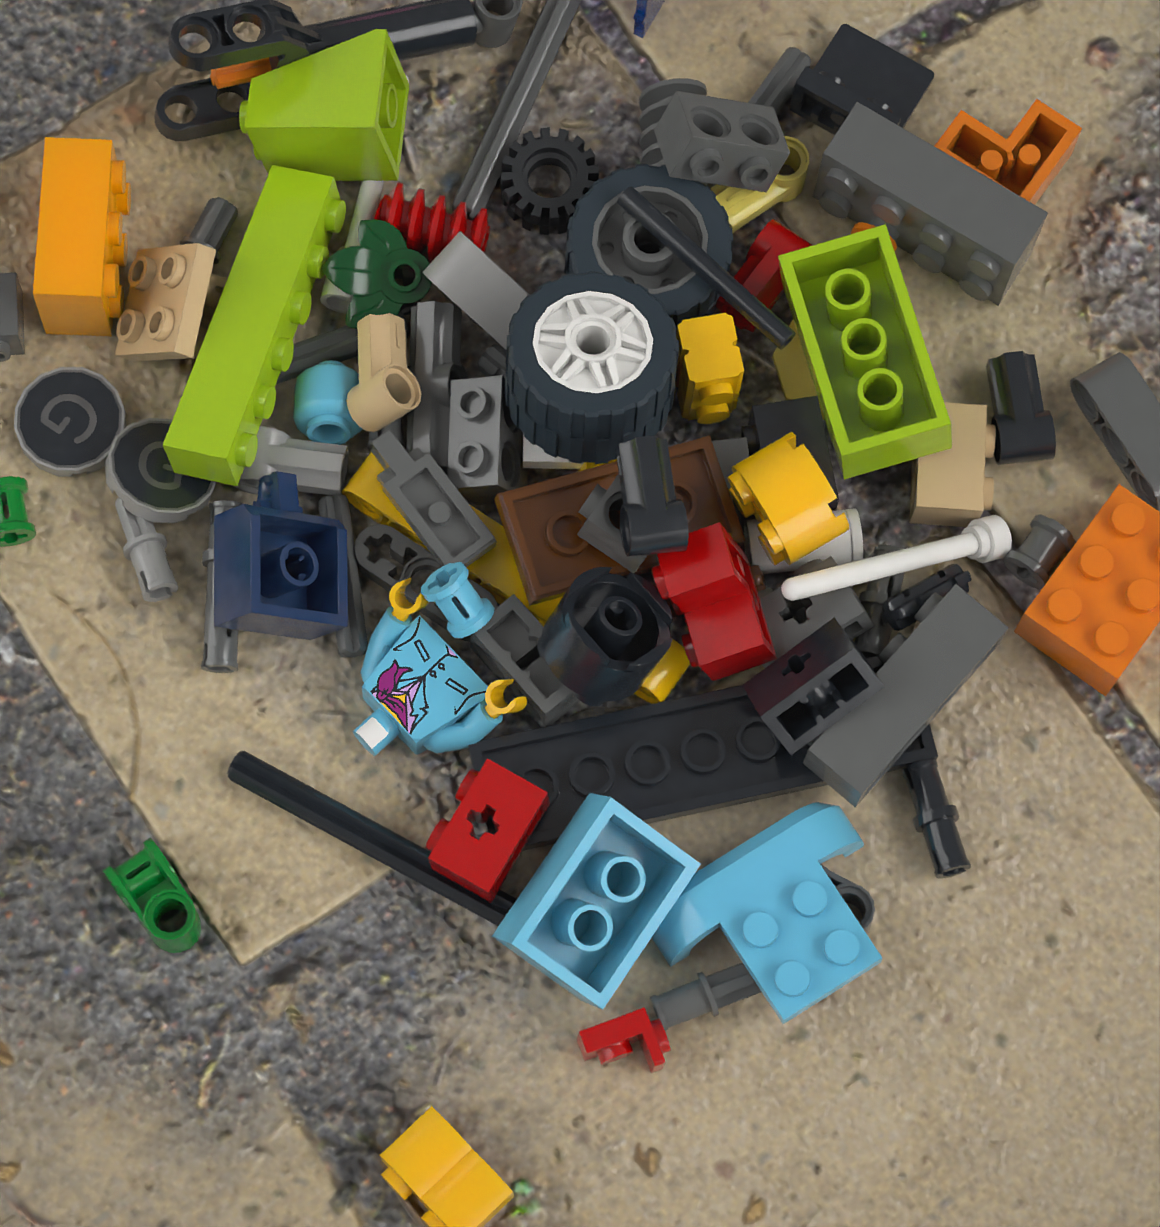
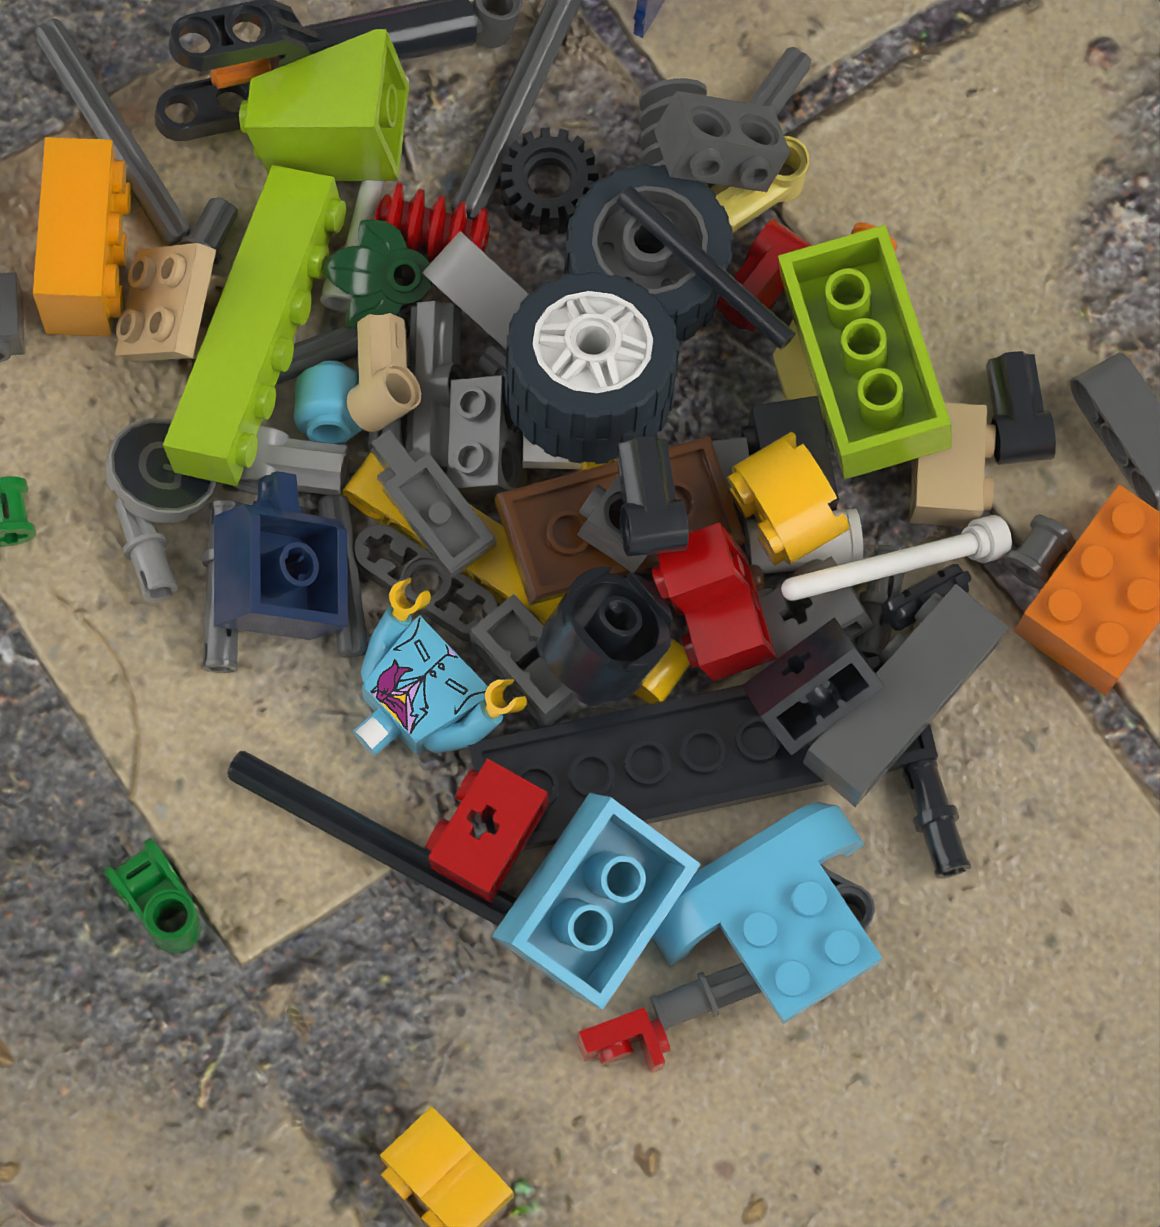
black tile [14,367,126,477] -> none
medium azure bush [421,562,494,638] -> none
yellow brick [675,313,744,424] -> none
black bracket [790,24,934,135] -> none
dark grey brick [813,102,1048,306] -> none
orange brick [934,99,1082,205] -> none
none -> dark grey axle [35,18,190,246]

